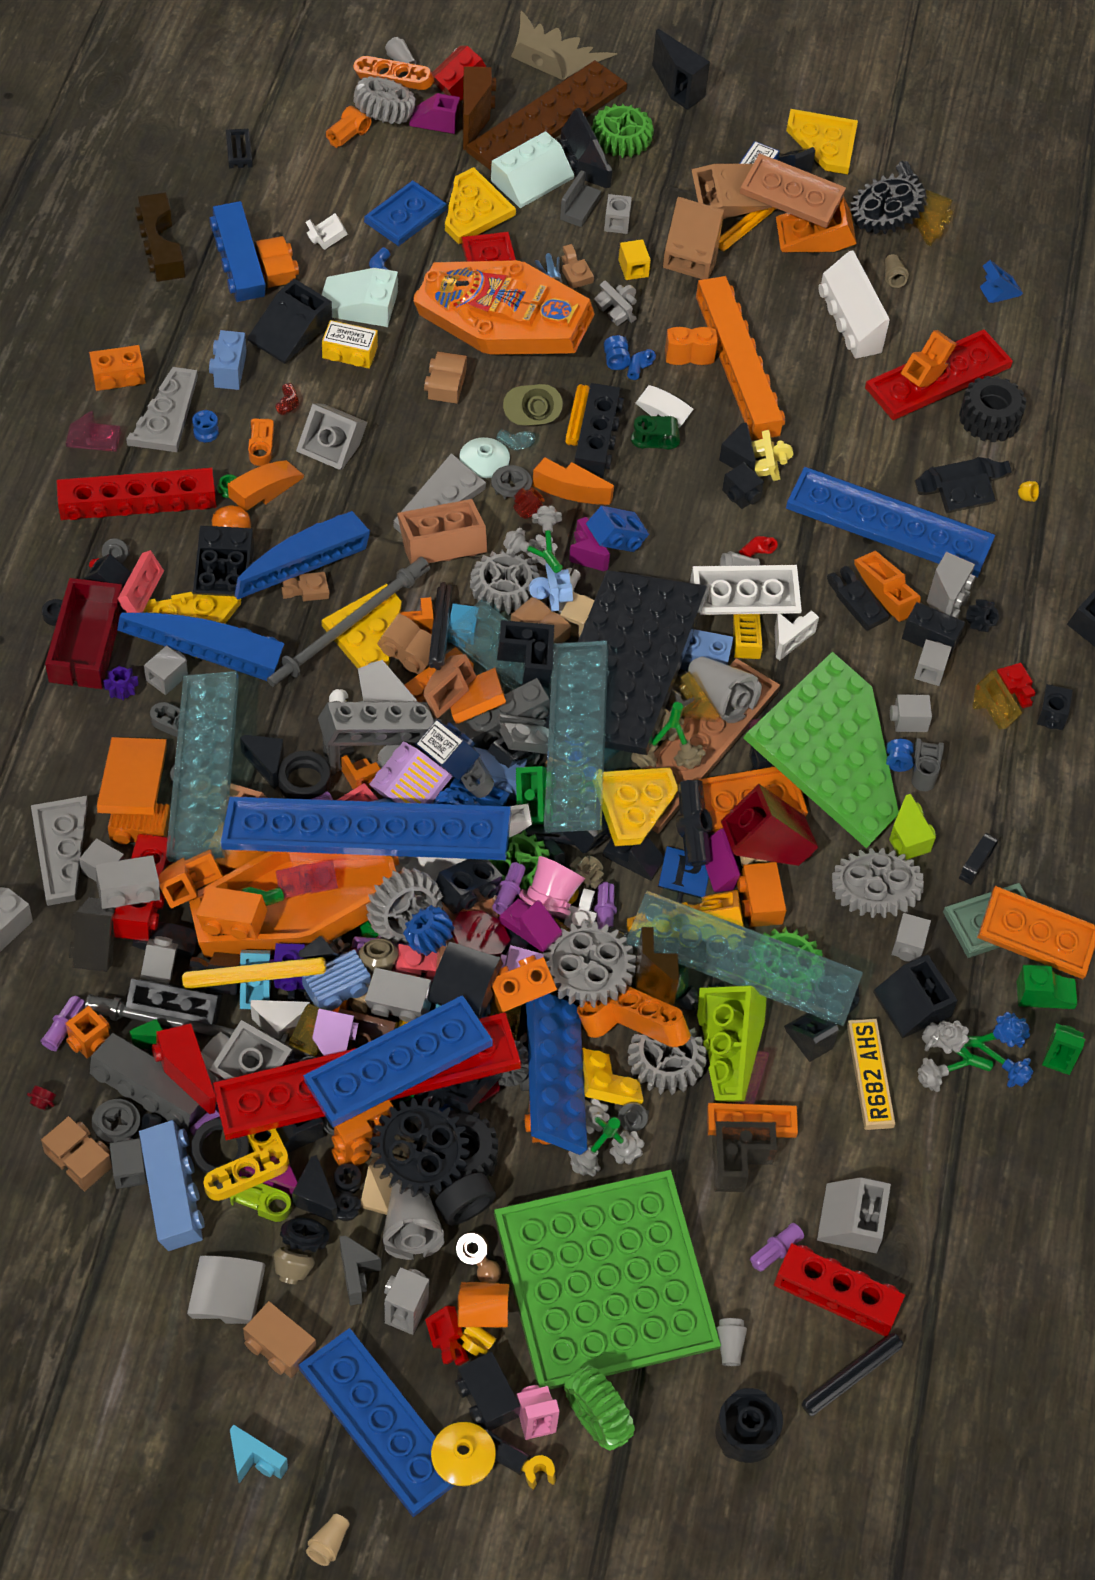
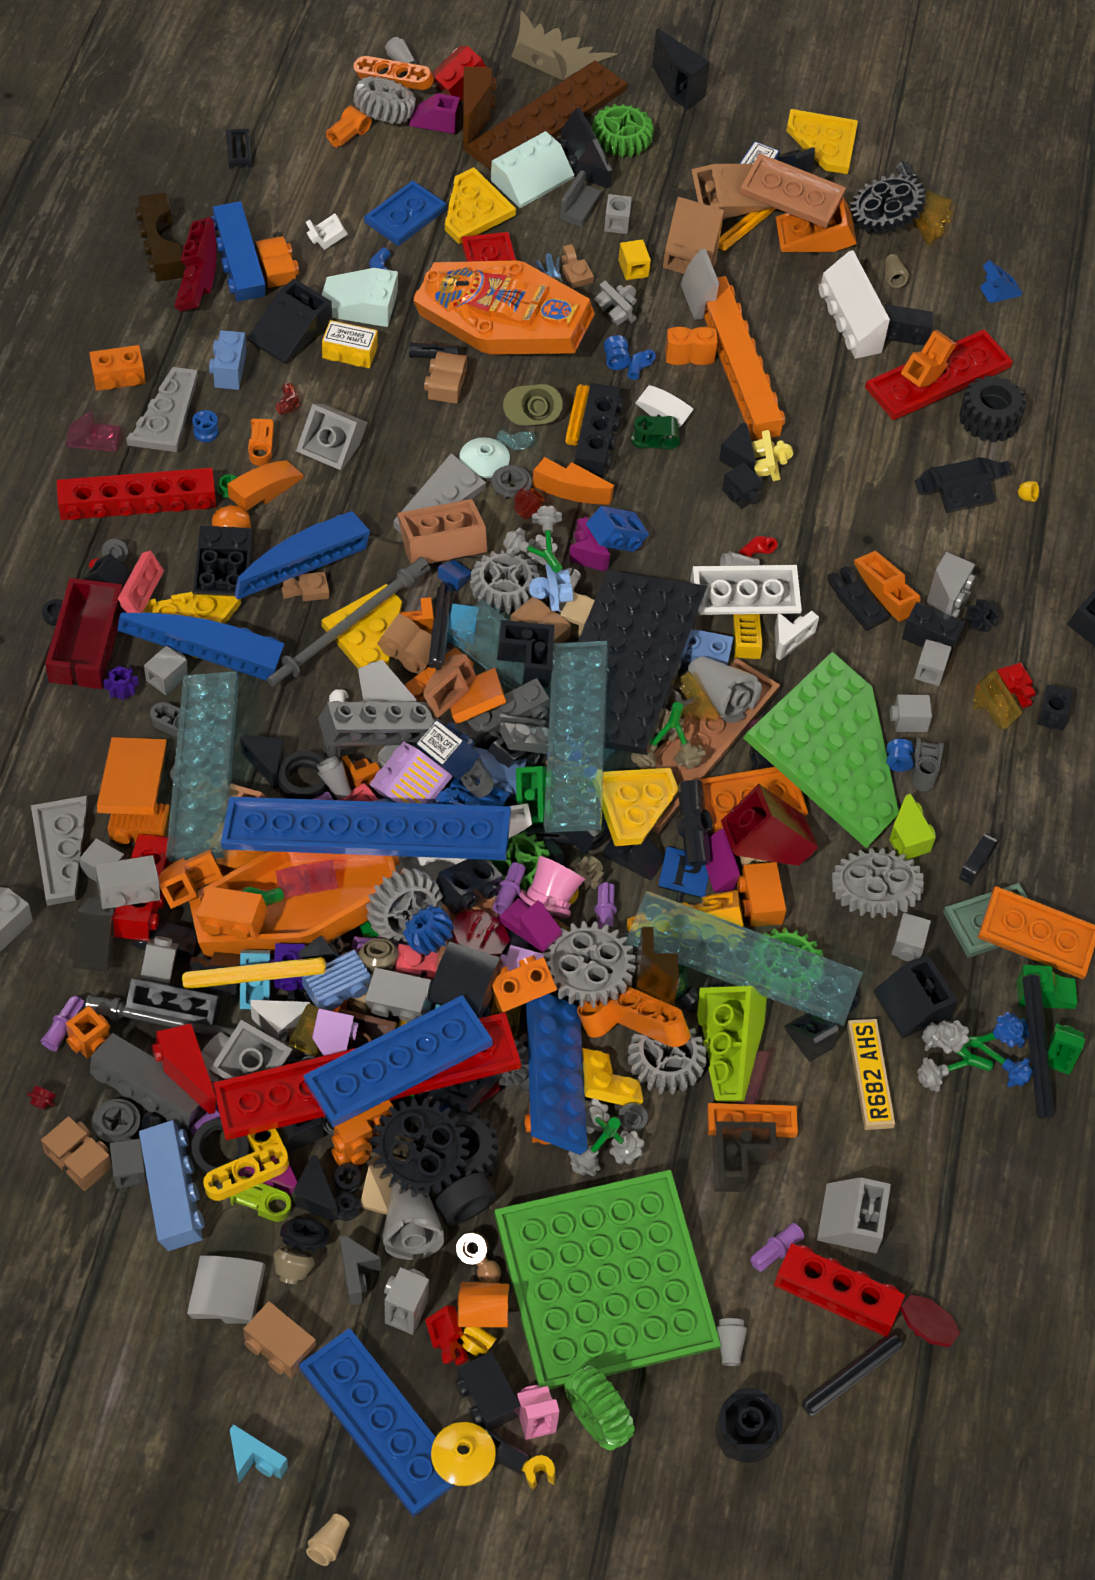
green slope [130,1019,162,1049] -> none
white plate [563,888,597,932] -> none
blue plate [786,467,995,578] -> none
none -> dark red slope [174,217,216,312]
none -> light grey cone [317,756,352,799]
none -> black pin [409,341,459,359]
none -> blue slope [438,560,472,591]
none -> light grey slope [681,249,719,320]
none -> black brick [884,304,933,346]
none -> dark red piece [900,1295,960,1348]
none -> black axle [1023,974,1054,1119]

